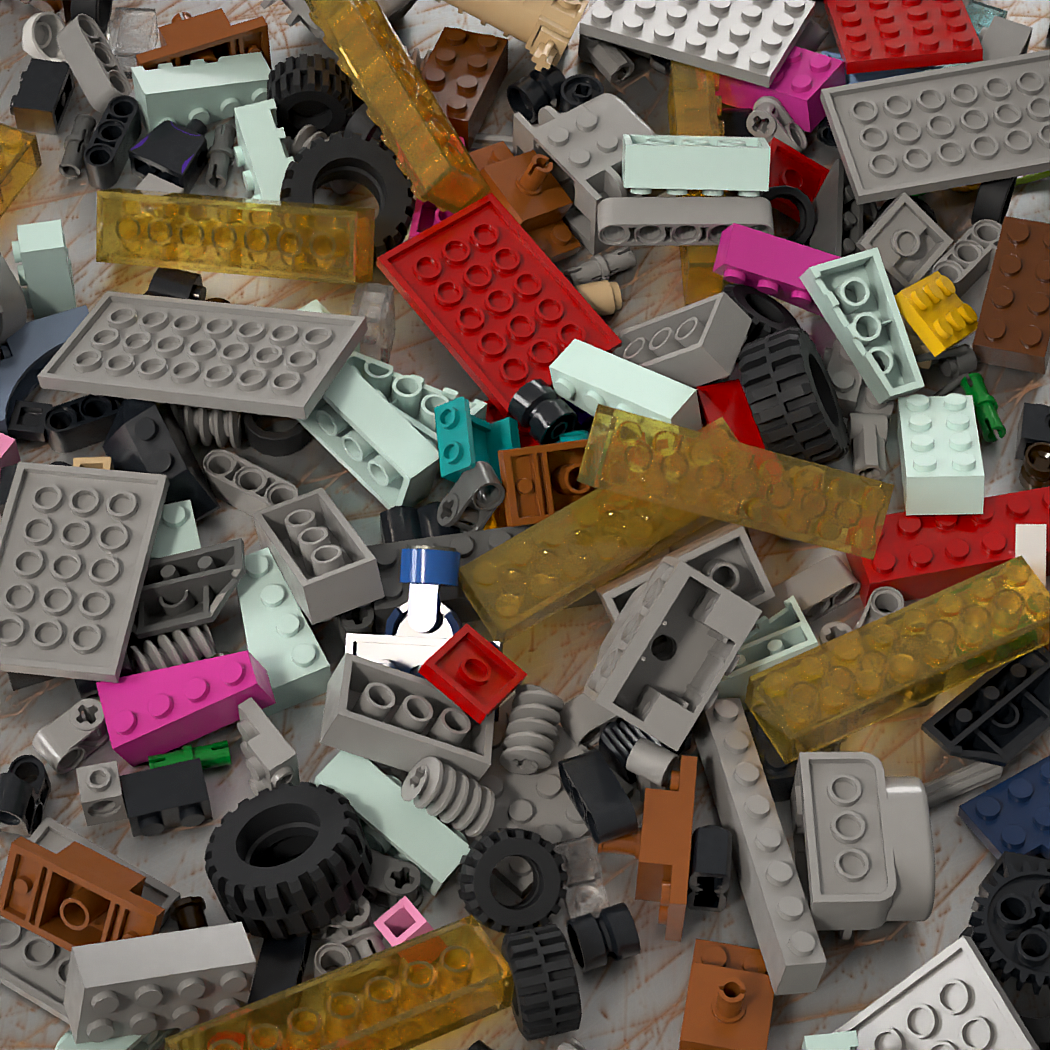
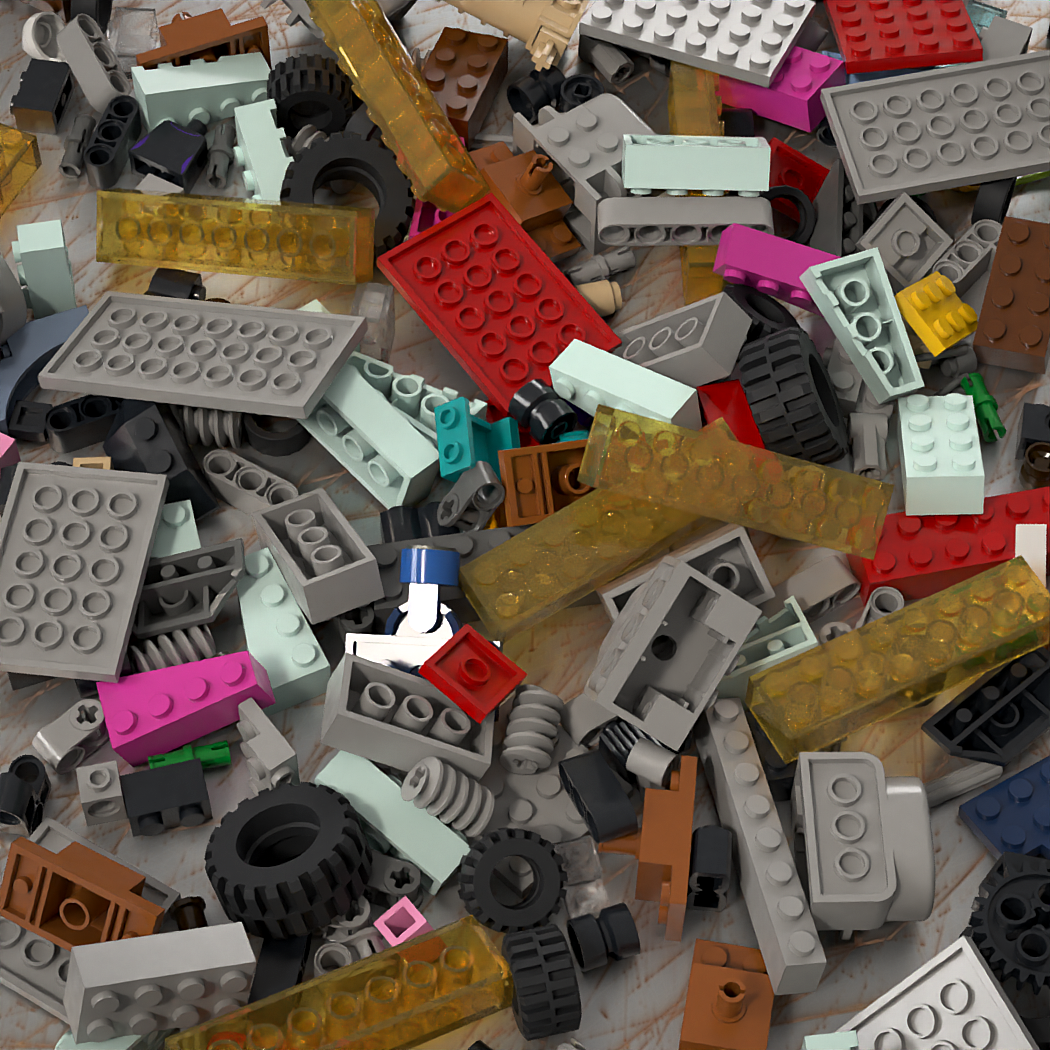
light grey piece [746,96,808,152] -> none

